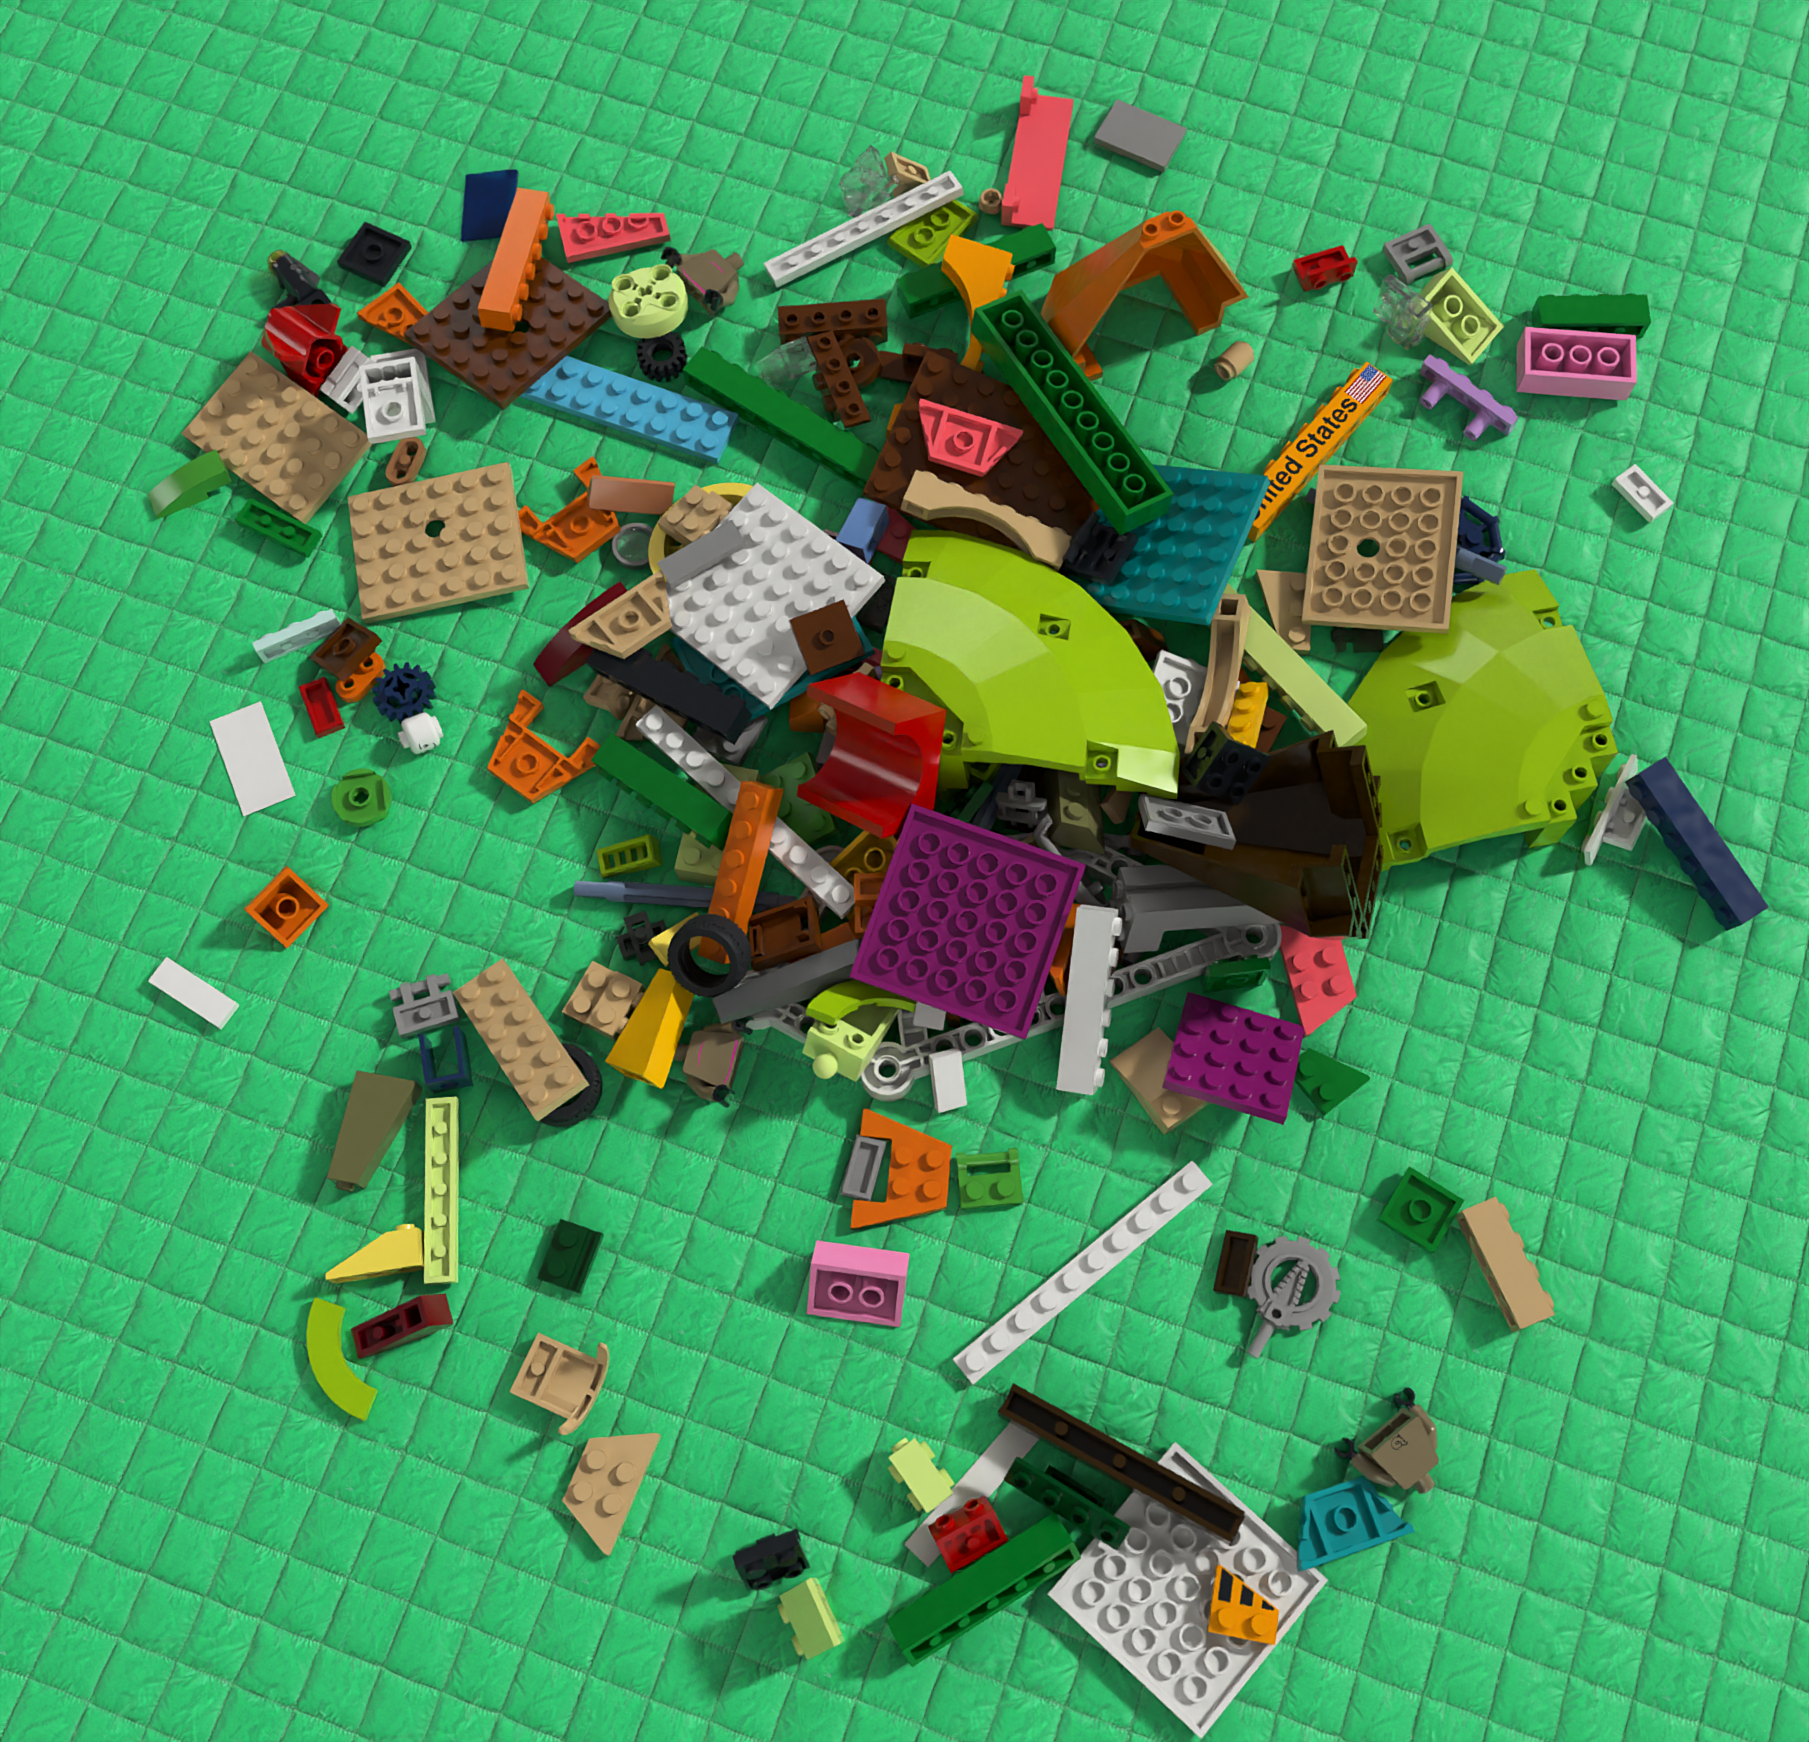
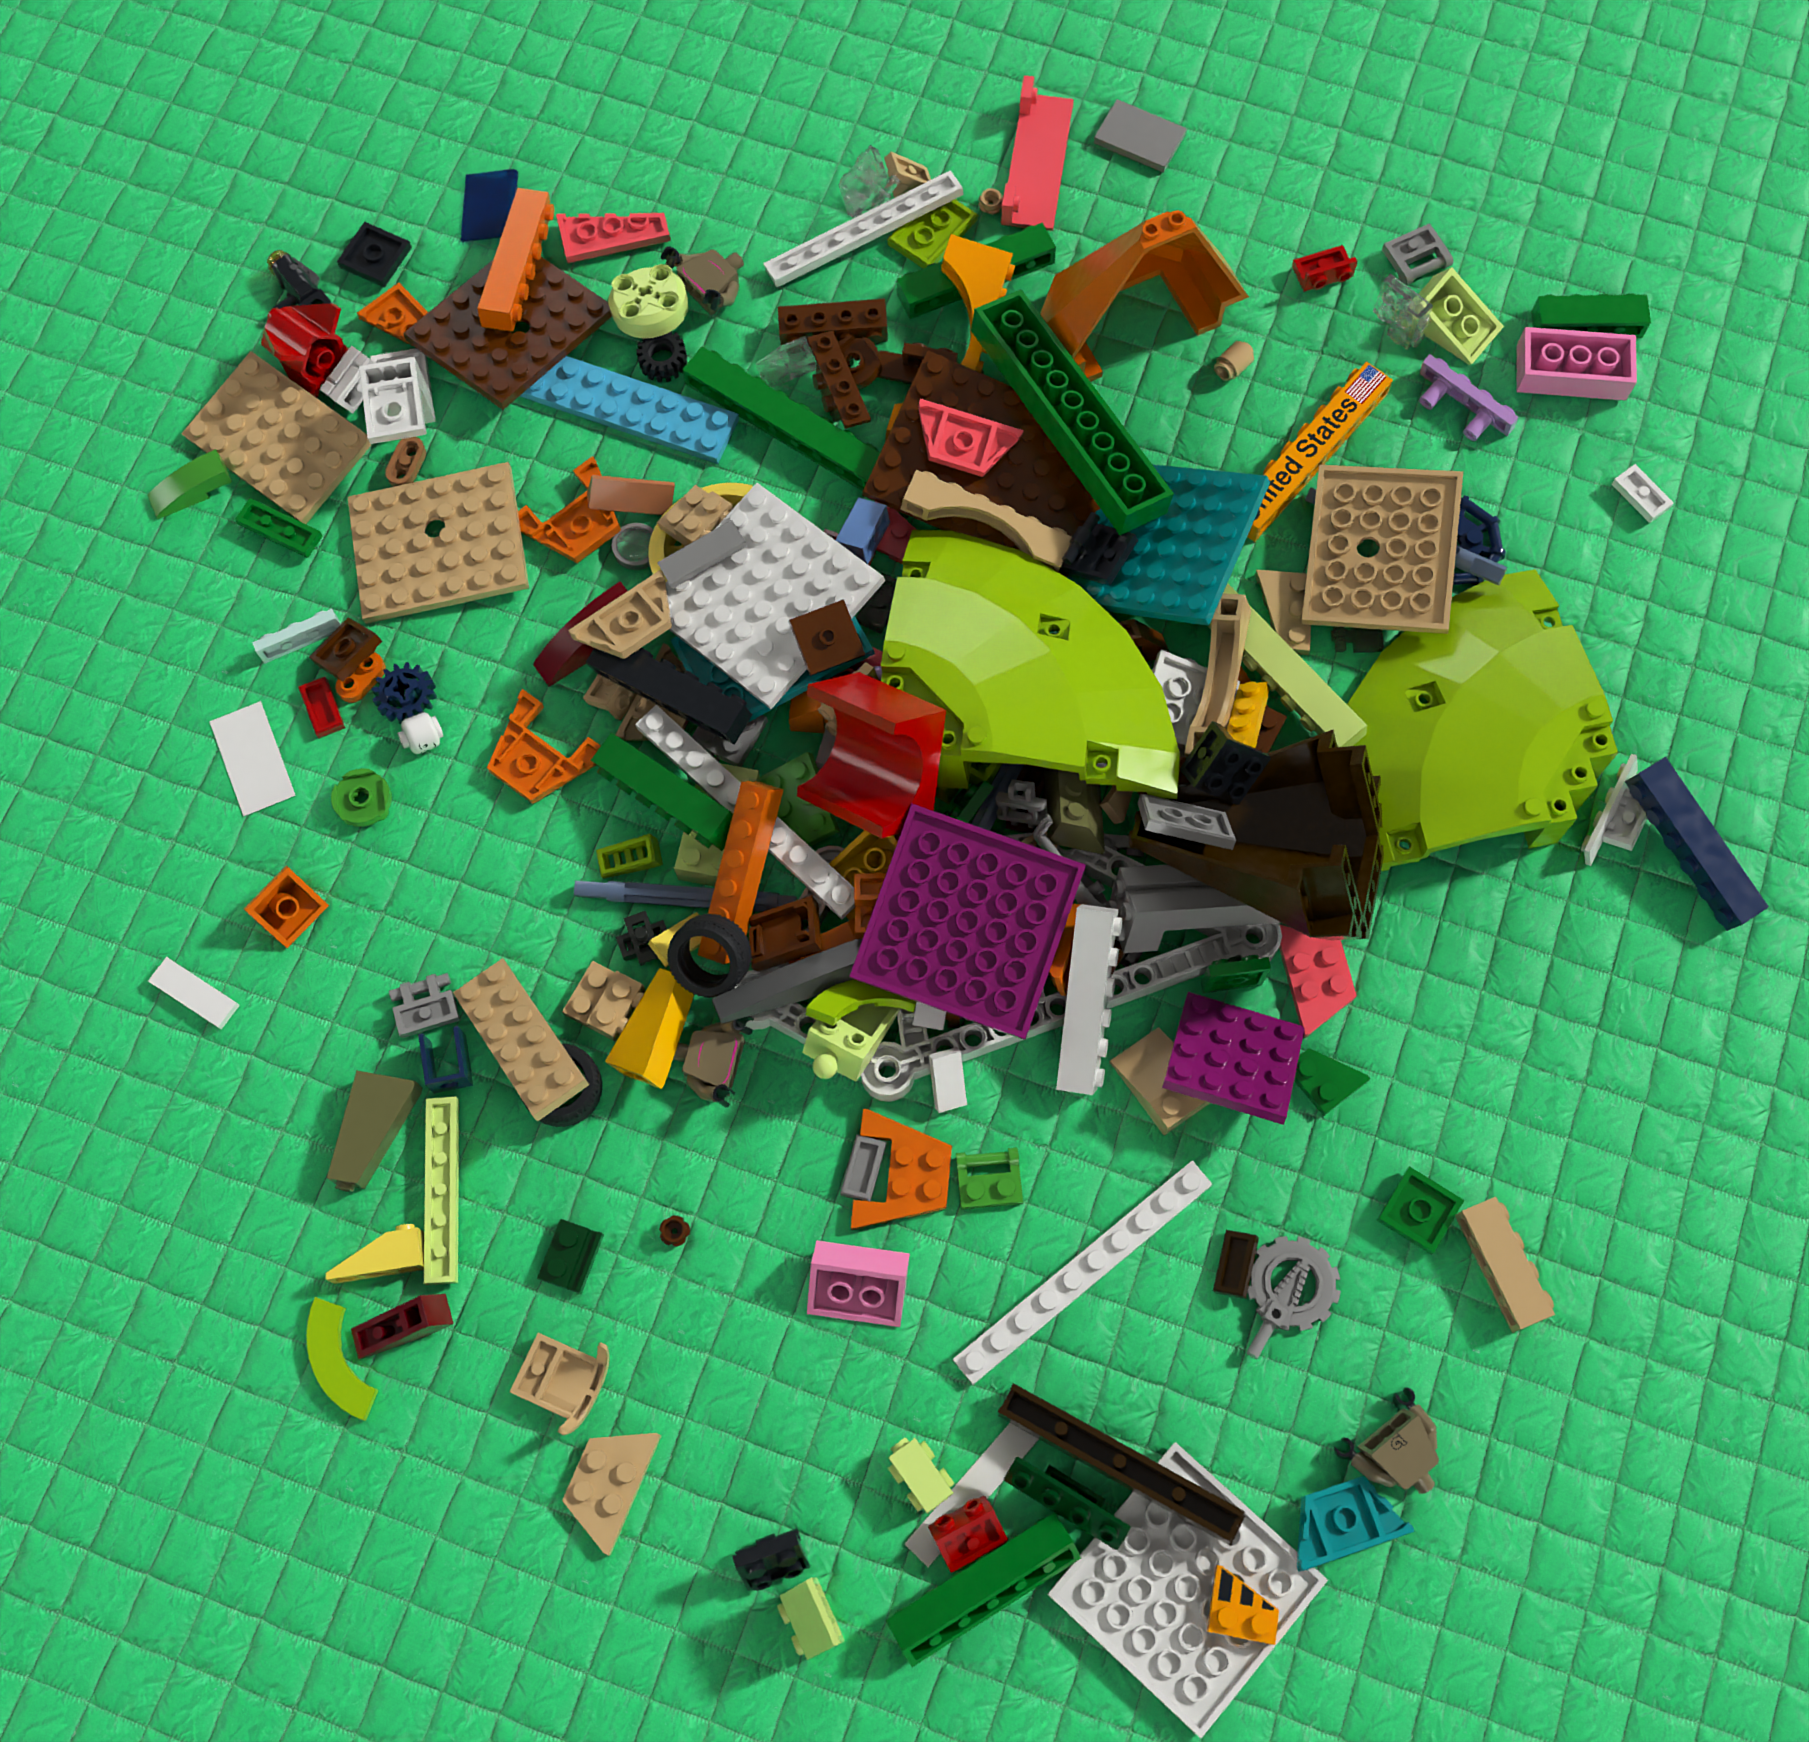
none -> reddish brown plate [659,1216,690,1247]

